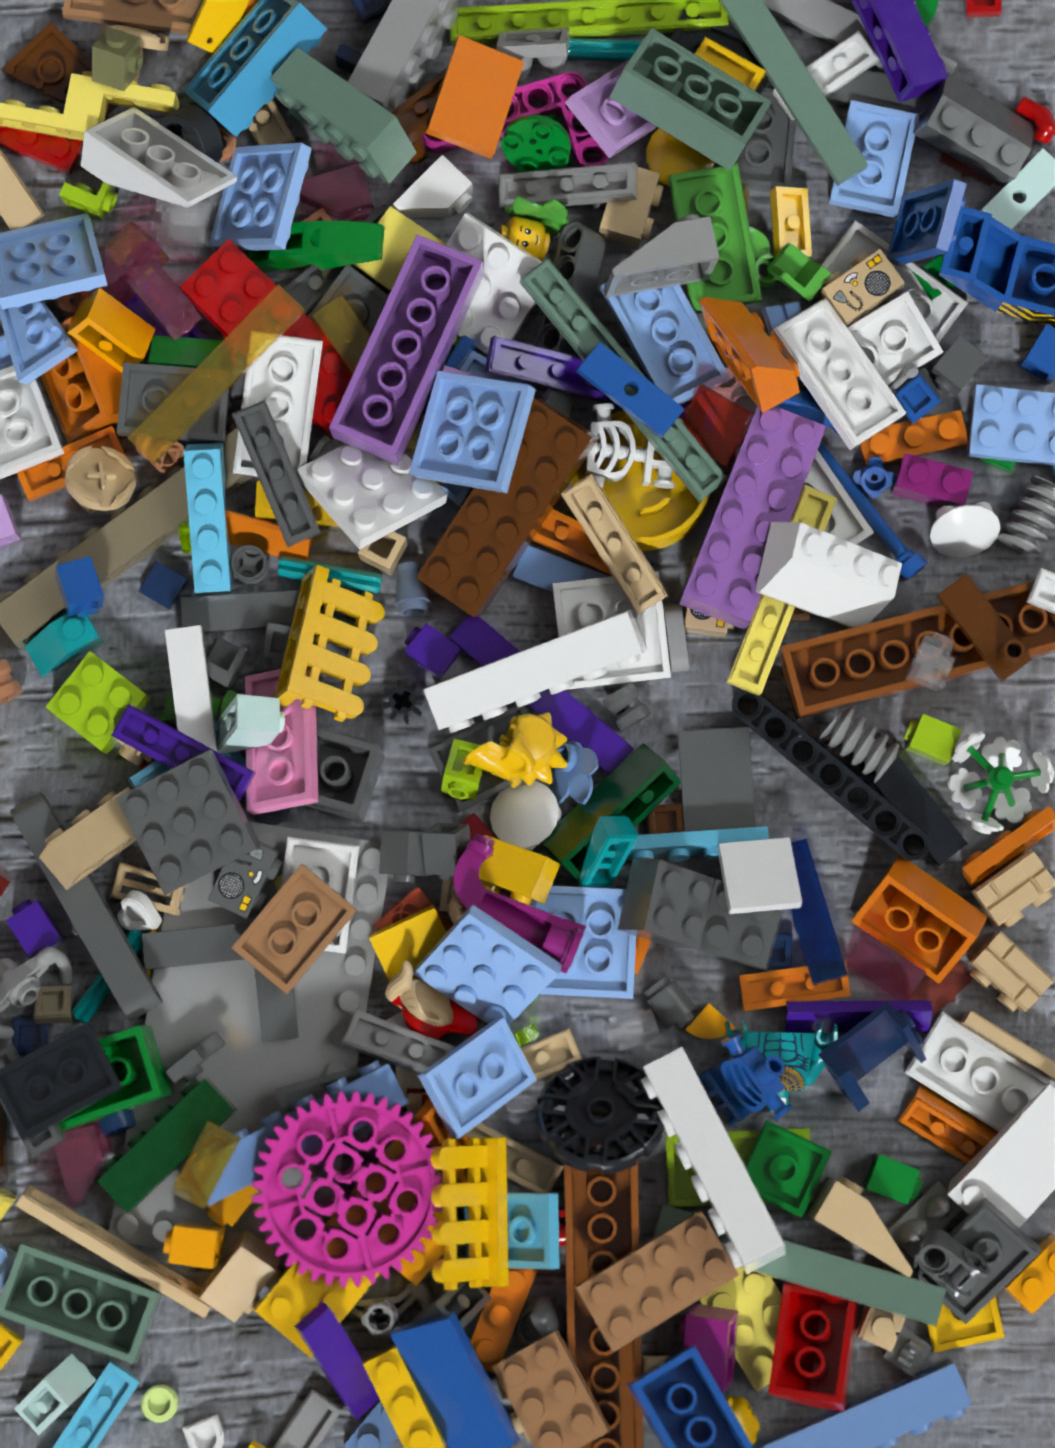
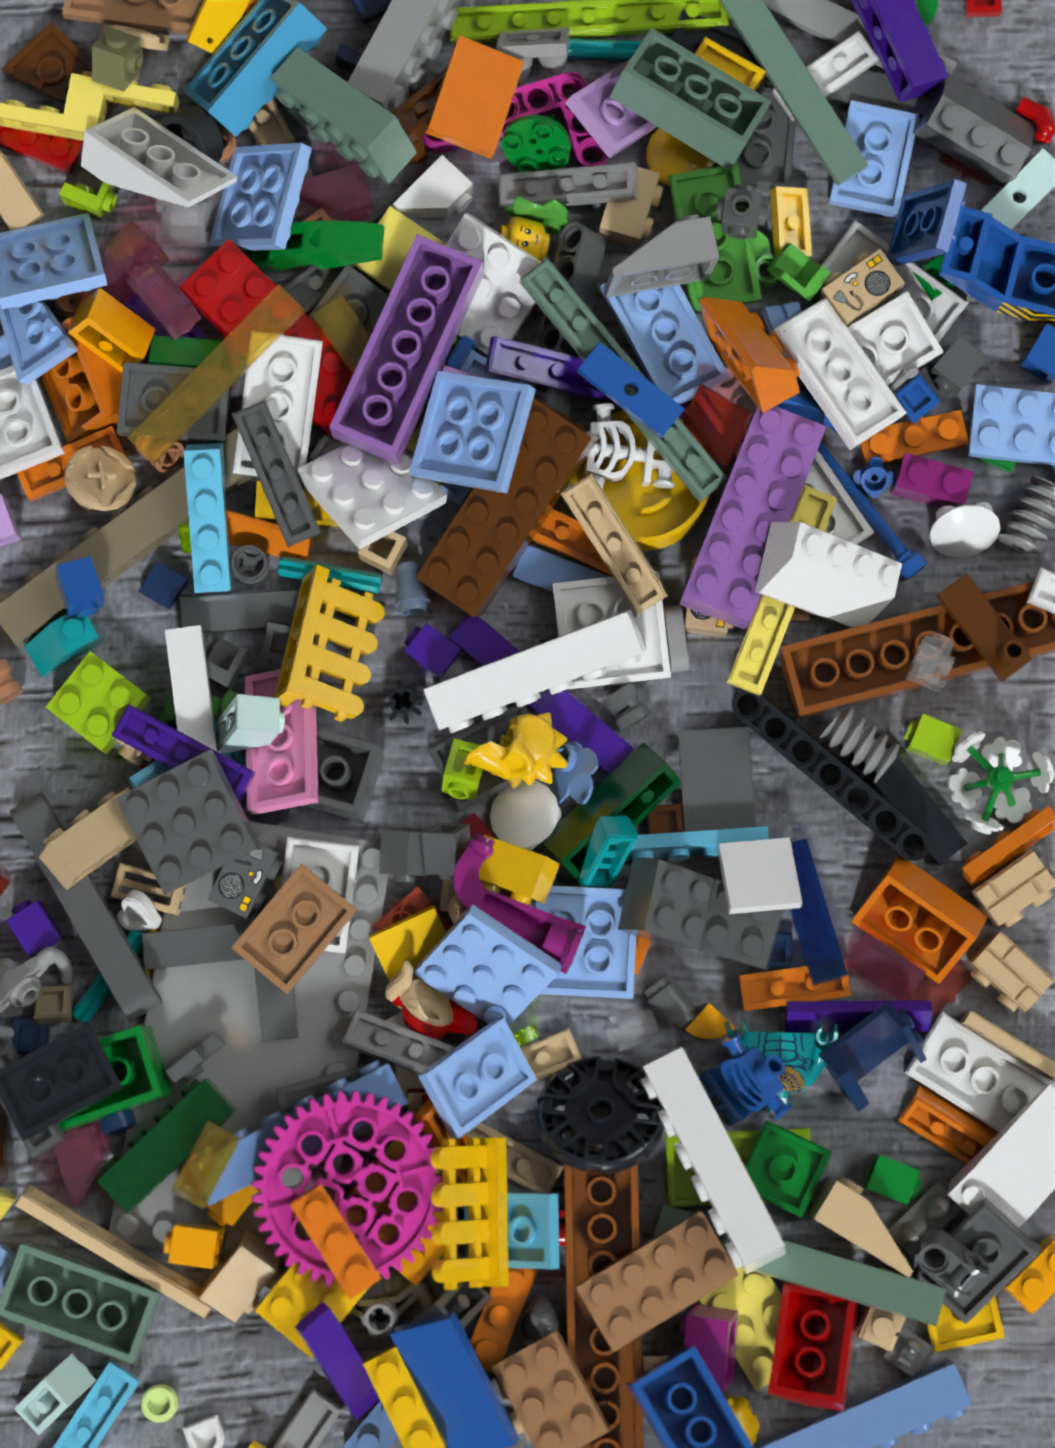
none -> orange plate [289,1183,381,1300]
none -> dark grey brick [716,184,768,239]

